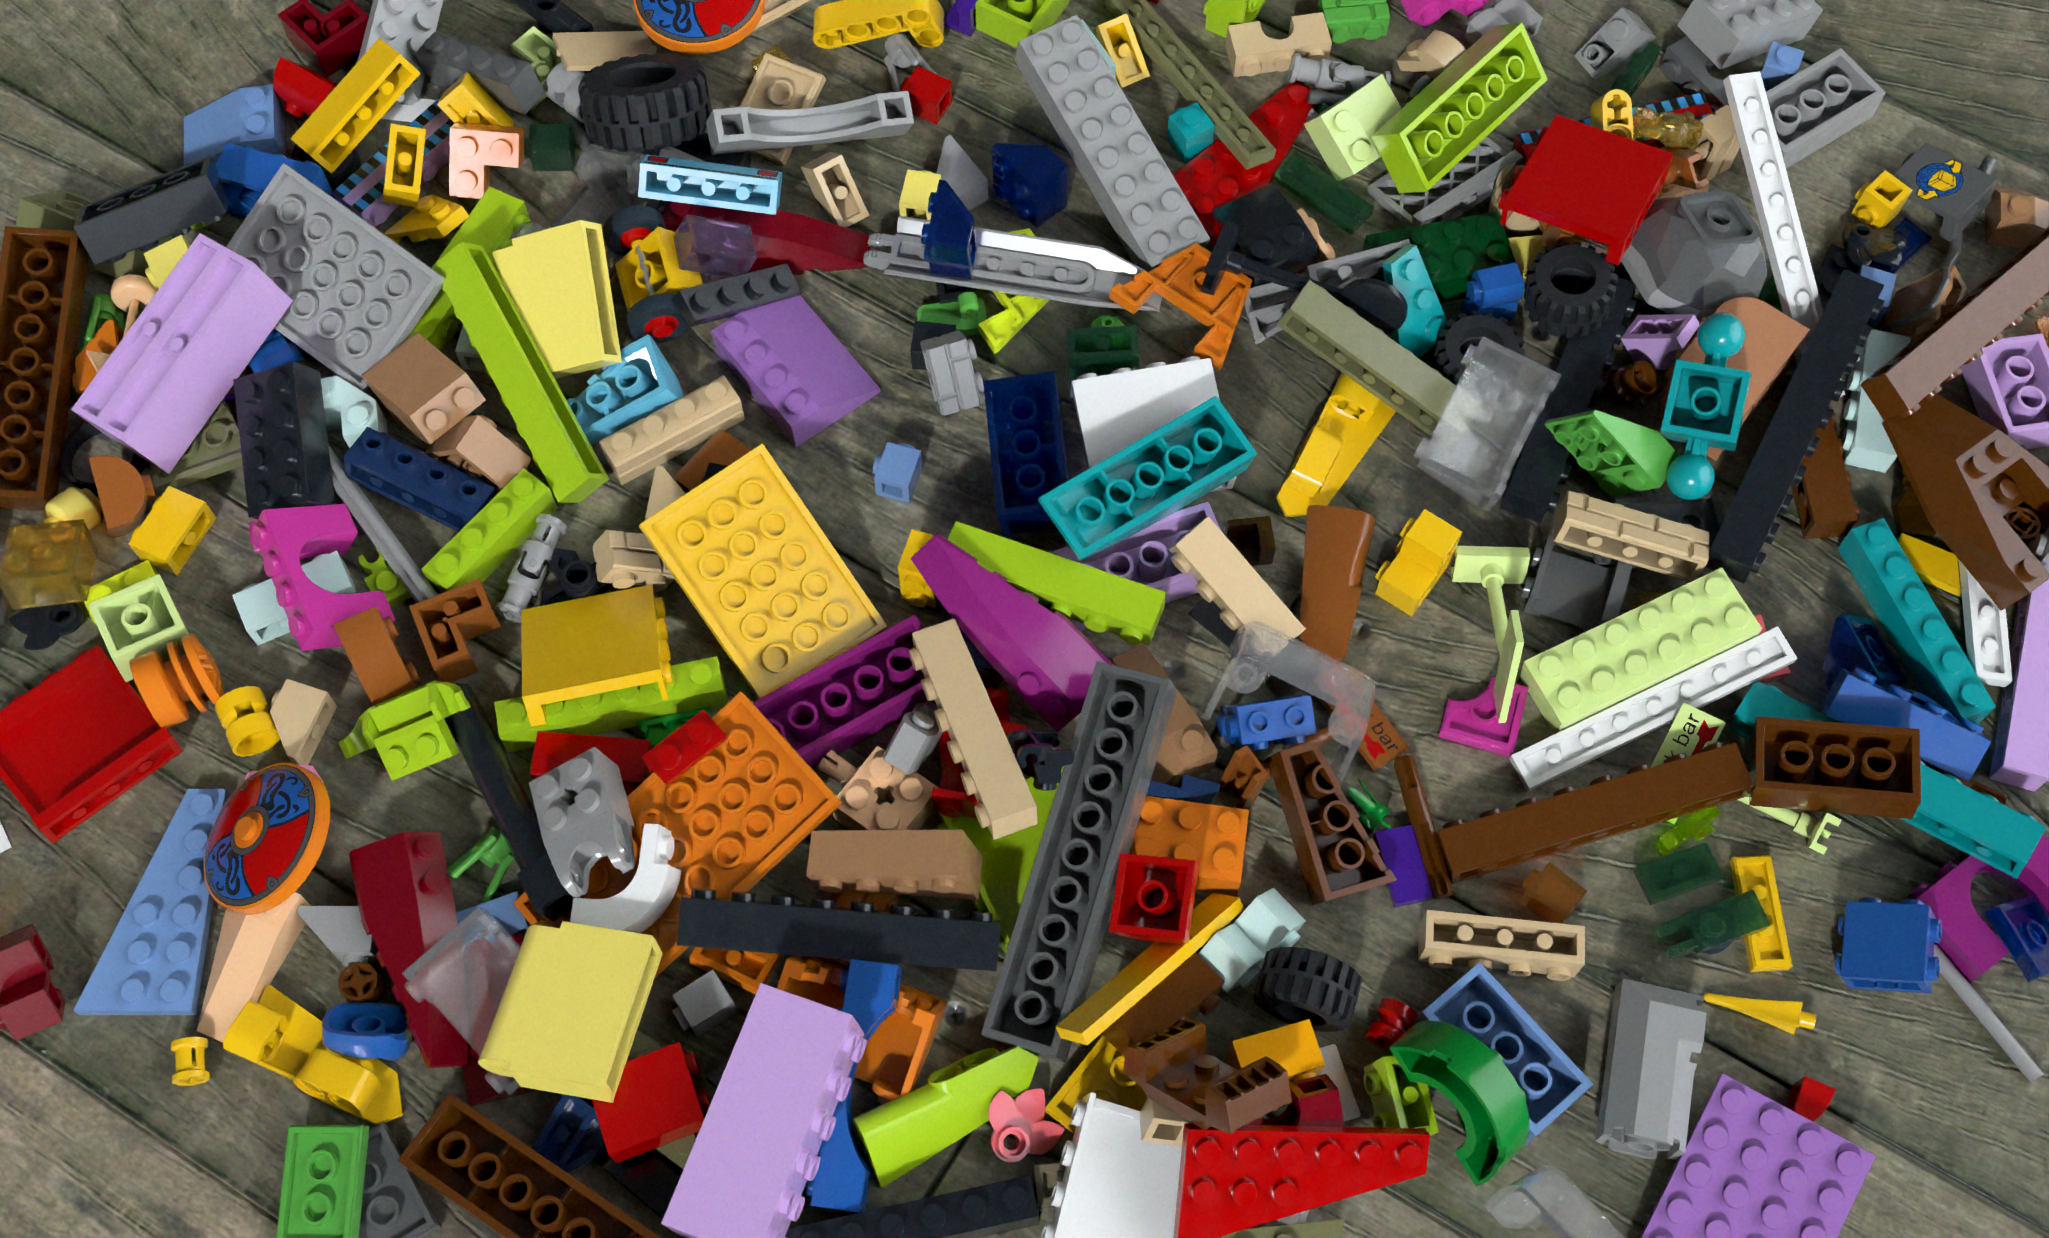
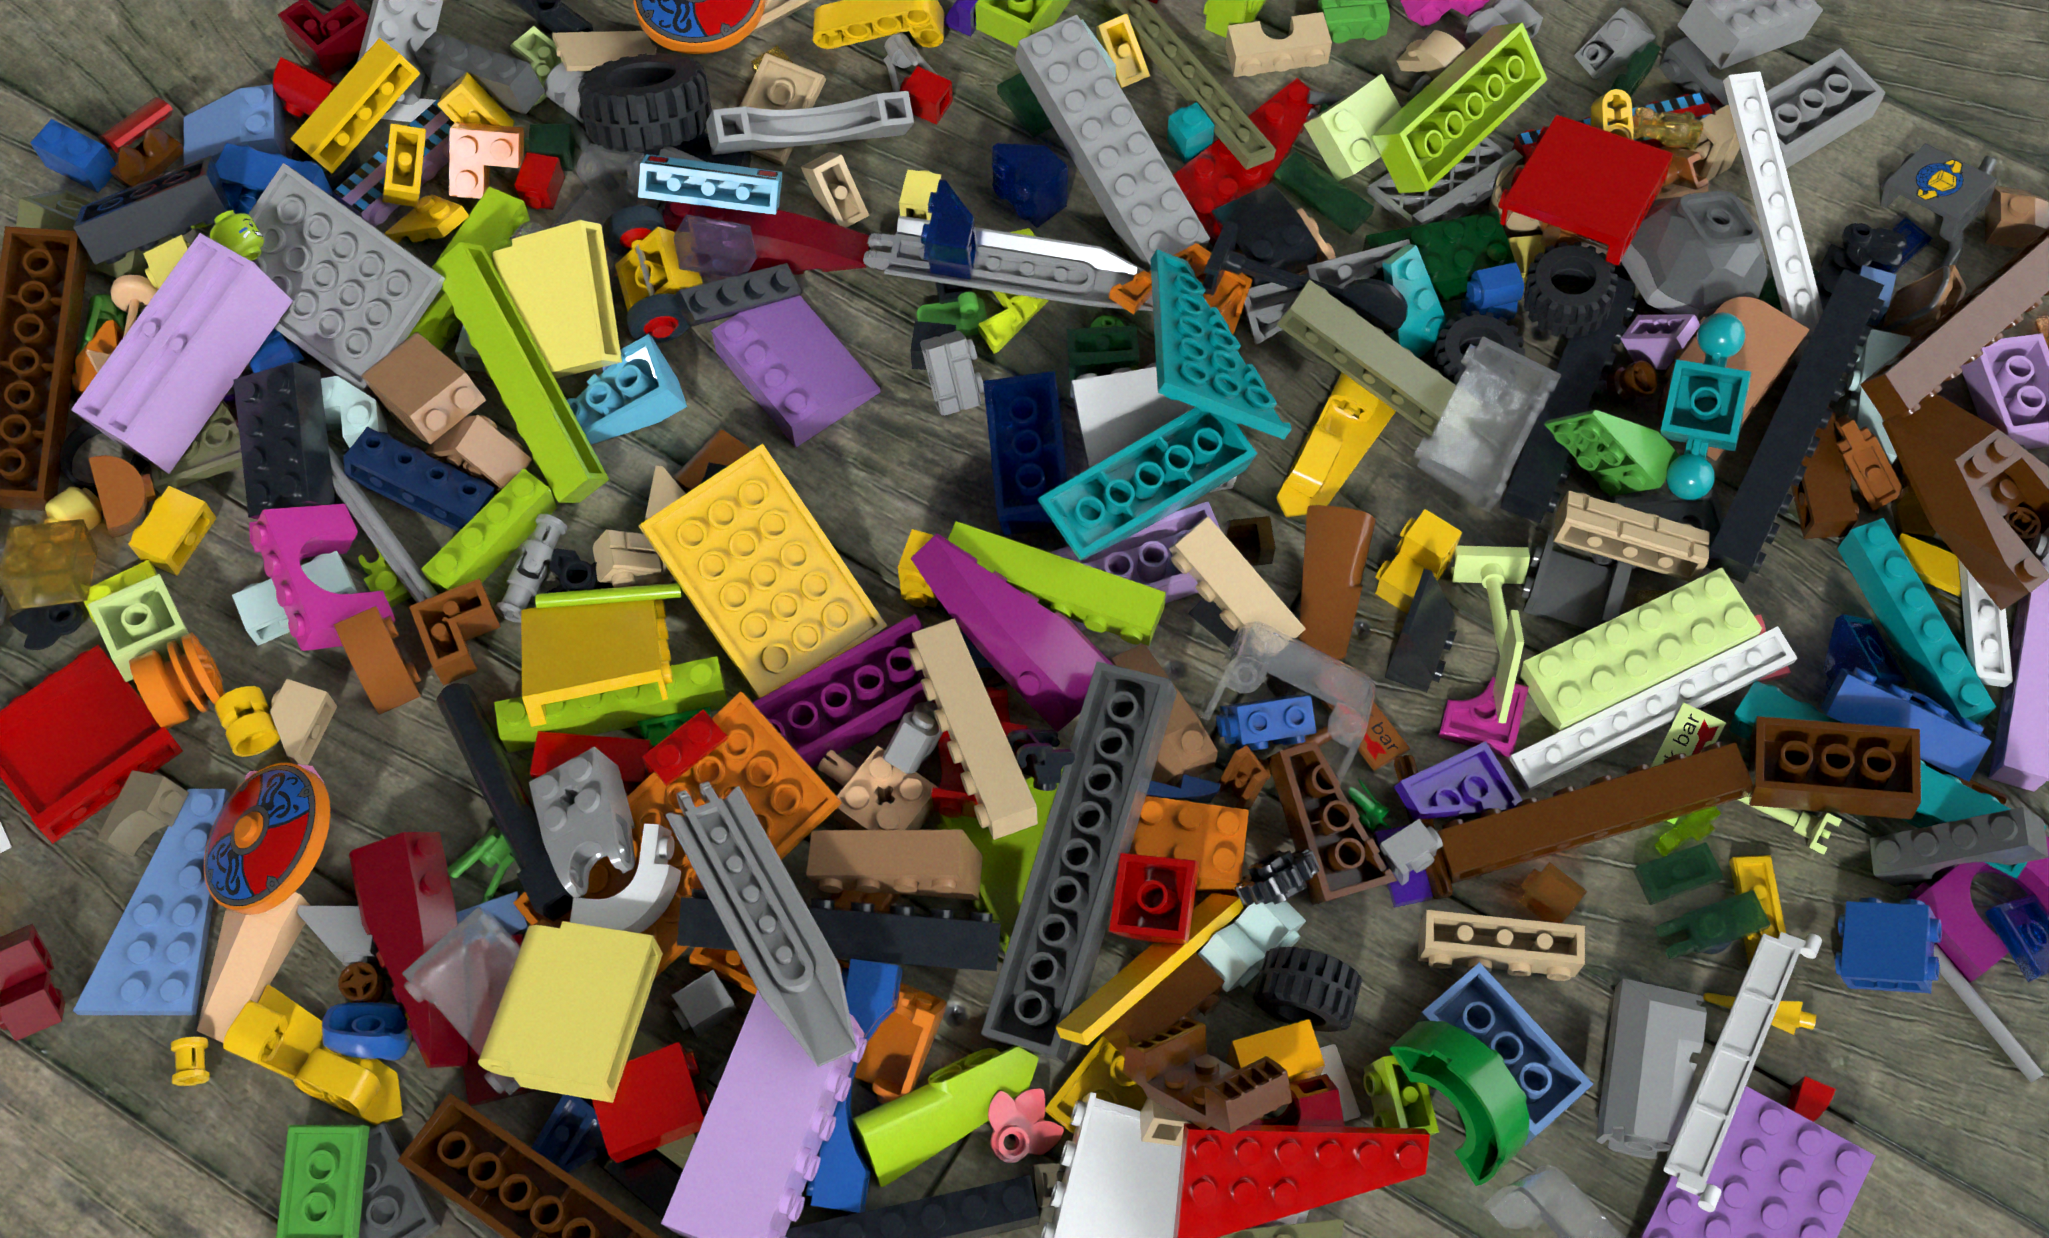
lime plate [338,680,471,781] -> none
tan brick [599,375,745,485] -> none
medium blue brick [873,442,923,503] -> none
light grey slope [936,134,988,218] -> none
light grey piece [1288,53,1391,94] -> none
red wheel [1366,998,1418,1051] -> none
medium blue brick [1760,41,1805,92] -> none
yellow brick [1852,170,1913,229] -> none
none -> blue brick [30,119,116,193]
none -> dark tan arch [97,770,189,857]
none -> red slope [98,97,173,154]
none -> reddish brown tile [110,128,184,188]
none -> lime head [209,210,265,261]
none -> red brick [514,152,565,210]
none -> lime bar [535,583,684,609]
none -> light grey hinge [666,781,857,1067]
none -> clear green plate [997,72,1053,138]
none -> teal wing [1150,249,1291,440]
none -> black gear [1235,849,1320,906]
none -> light grey brick [1380,819,1443,885]
none -> black slope [1385,568,1457,693]
none -> dark purple wing [1394,741,1522,820]
none -> white piece [1663,932,1822,1212]
none -> dark orange hinge [1834,414,1903,512]
none -> dark grey arch [1870,807,2049,887]

